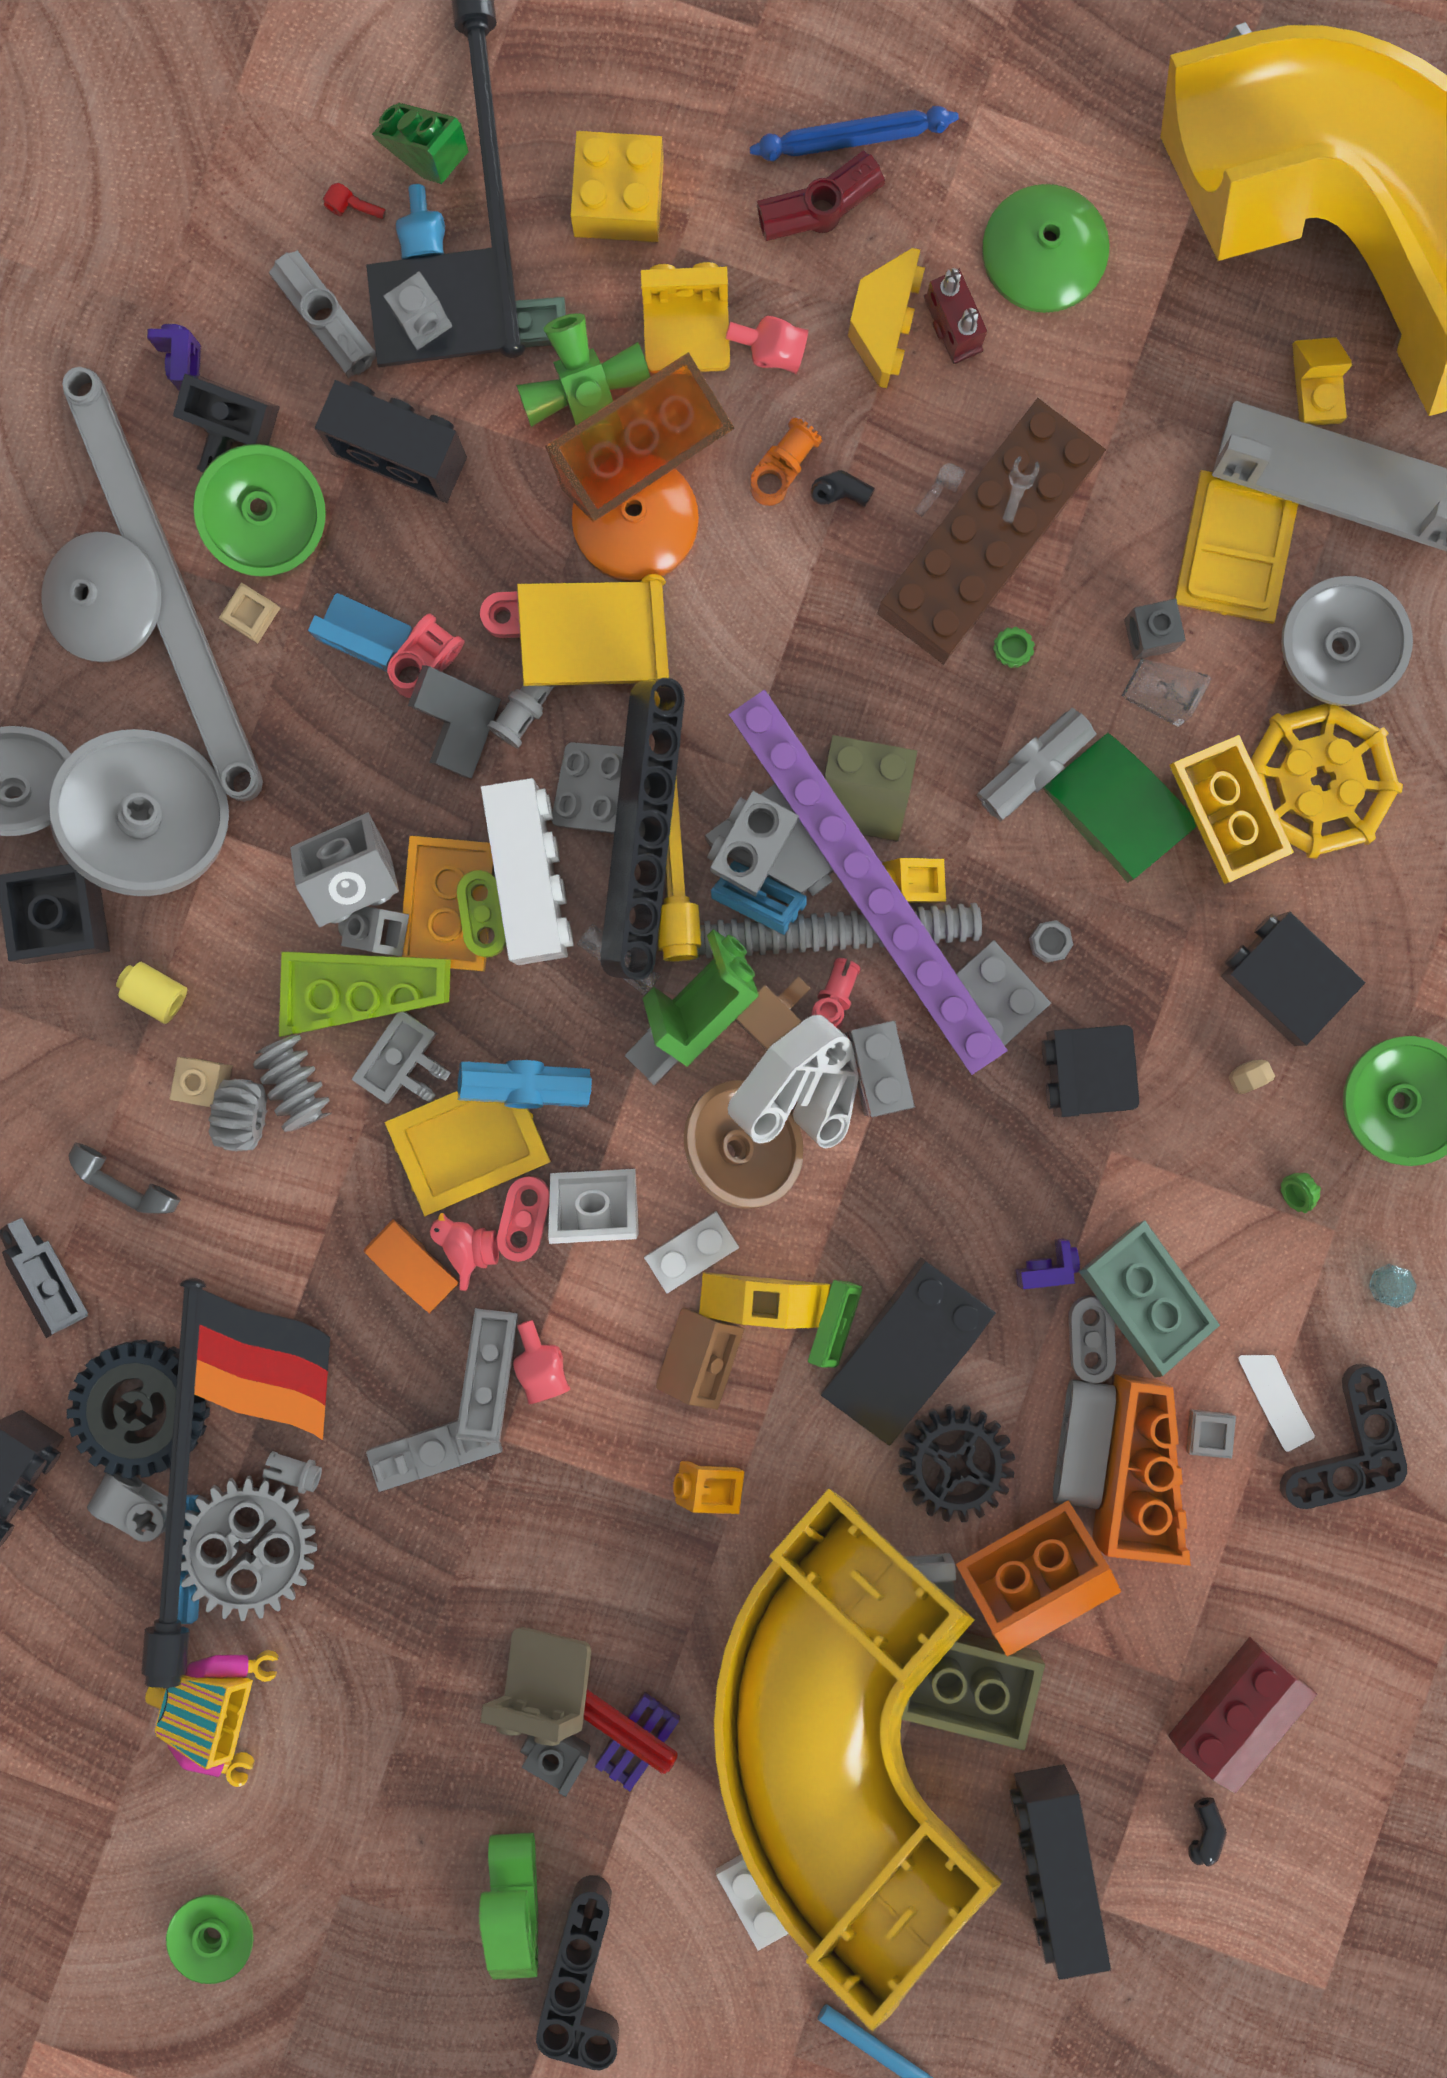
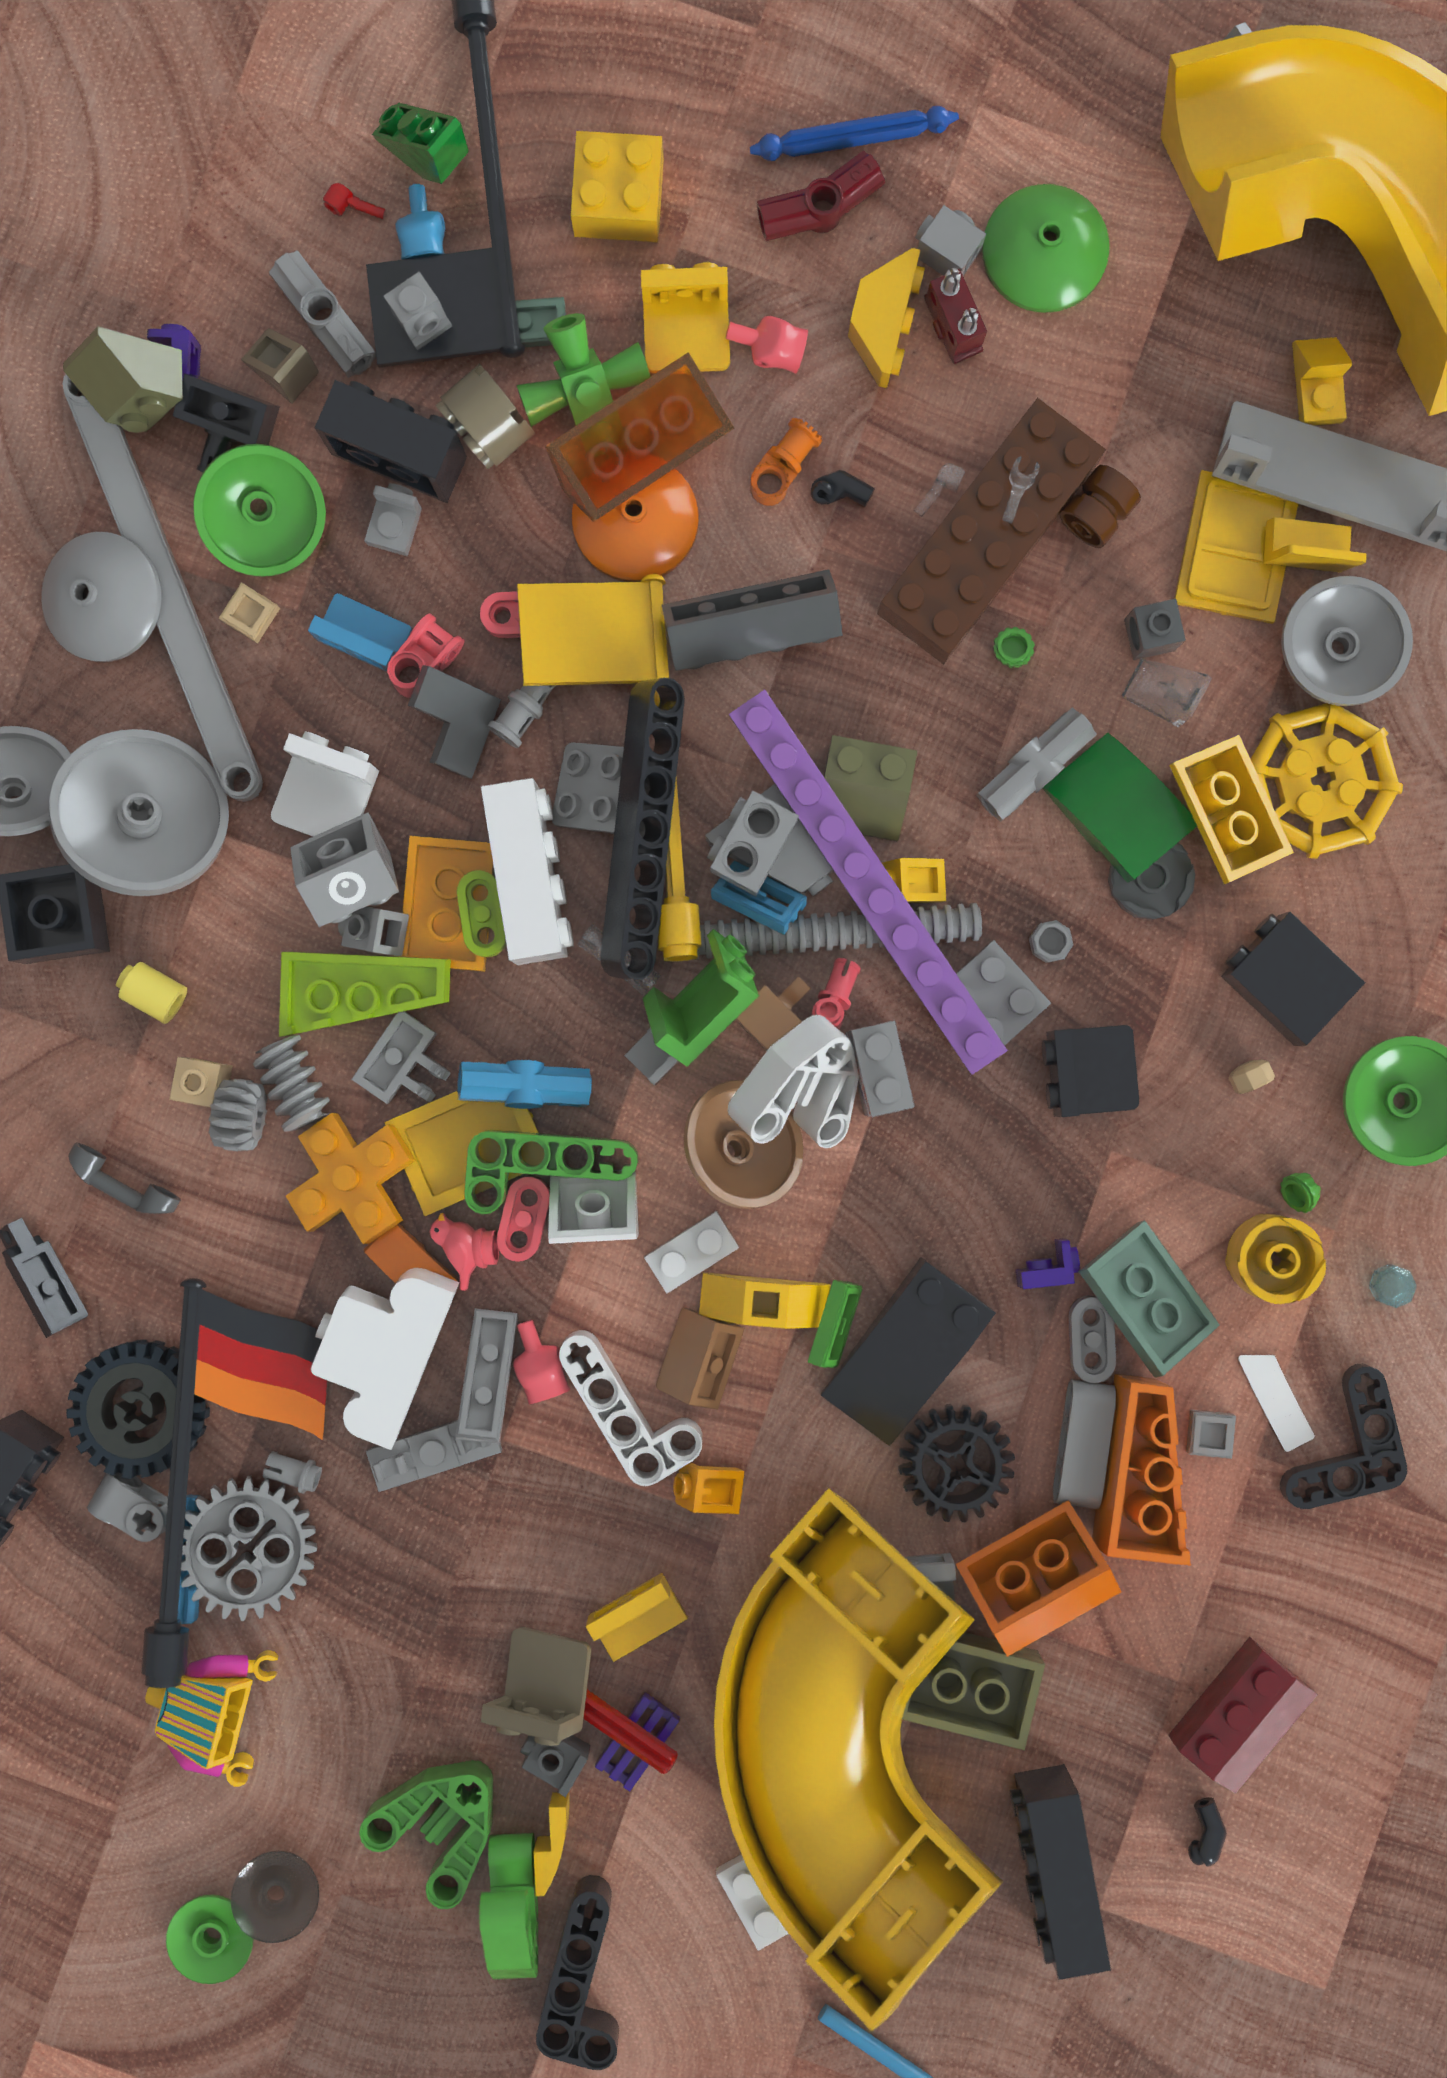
none -> olive slope [63,326,183,433]
none -> clear smoke dish [231,1851,319,1943]
none -> dark tan slope [241,328,319,404]
none -> white bracket [271,731,379,837]
none -> light orange plate [286,1113,416,1244]
none -> white brick [311,1268,460,1450]
none -> bright green connector [359,1760,493,1909]
none -> light grey bracket [364,483,422,557]
none -> dark tan brick [435,363,536,469]
none -> bright green beam [464,1130,639,1214]
none -> yellow slope [533,1792,569,1896]
none -> white beam [559,1330,703,1486]
none -> yellow panel [586,1573,688,1662]
none -> dark grey brick [661,569,843,671]
none -> light grey brick [915,205,986,276]
none -> reddish brown wheel [1060,464,1141,549]
none -> dark grey tile [1108,843,1196,920]
none -> yellow brick [1225,1214,1326,1304]
none -> yellow panel [1264,517,1366,572]

